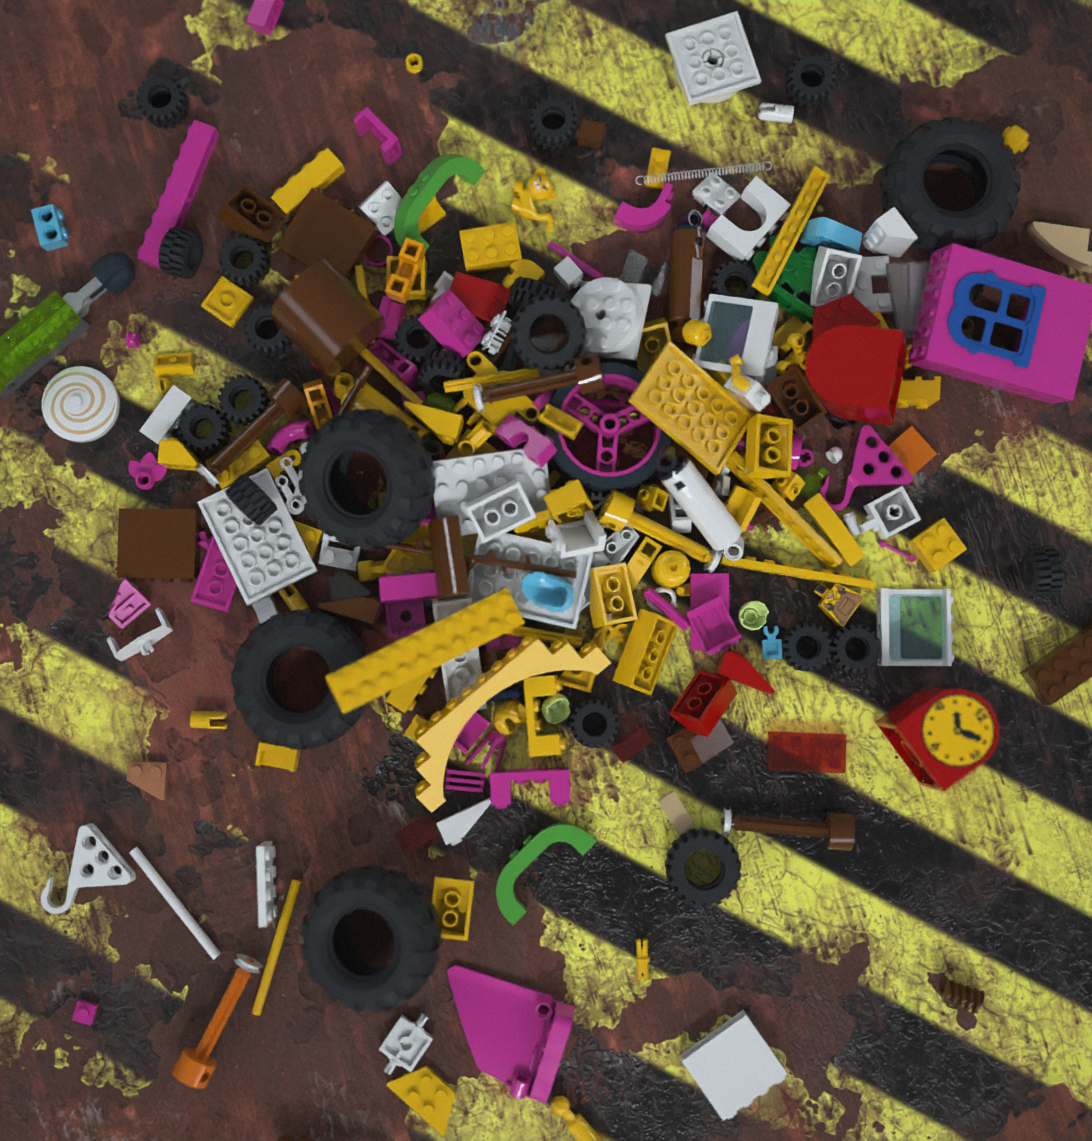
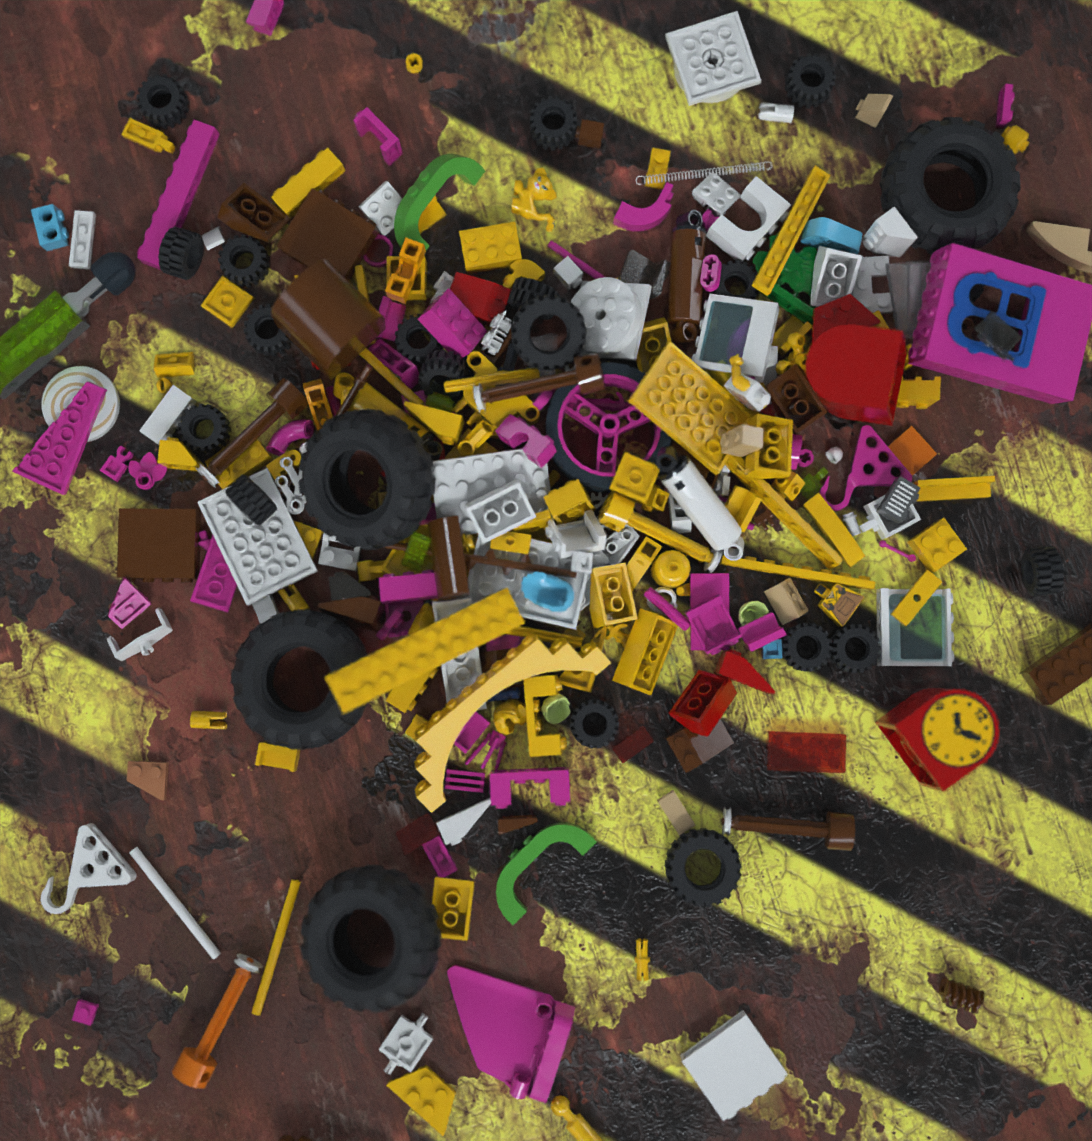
dark pink bush [126,331,141,348] -> none
black tyre [217,374,270,426] -> none
white plate [256,841,278,927] -> none
yellow hinge [538,404,584,440] -> none
yellow head [682,319,712,347] -> none
none -> dark pink wing [12,381,107,495]
none -> white plate [69,210,96,269]
none -> dark pink plate [100,446,133,482]
none -> yellow hinge [121,118,176,154]
none -> white slope [202,226,225,250]
none -> dark pink plate [376,610,404,640]
none -> clear neon green tile [402,531,432,572]
none -> yellow leg [408,603,435,635]
none -> dark pink plate [422,835,458,878]
none -> yellow plate [462,533,475,553]
none -> yellow plate [490,531,532,555]
none -> reddish brown slope [498,815,537,834]
none -> white plate [571,551,593,573]
none -> yellow tile [610,452,660,504]
none -> dark pink beam [700,254,722,292]
none -> tan brick [720,424,764,457]
none -> dark pink panel [738,612,786,652]
none -> tan panel [764,578,809,625]
none -> tan slope [855,94,893,127]
none -> dark grey brick [876,476,920,523]
none -> yellow tile [890,570,942,626]
none -> yellow fence [913,476,995,502]
none -> clear smoke bracket [975,311,1022,362]
none -> dark pink plate [996,84,1015,128]

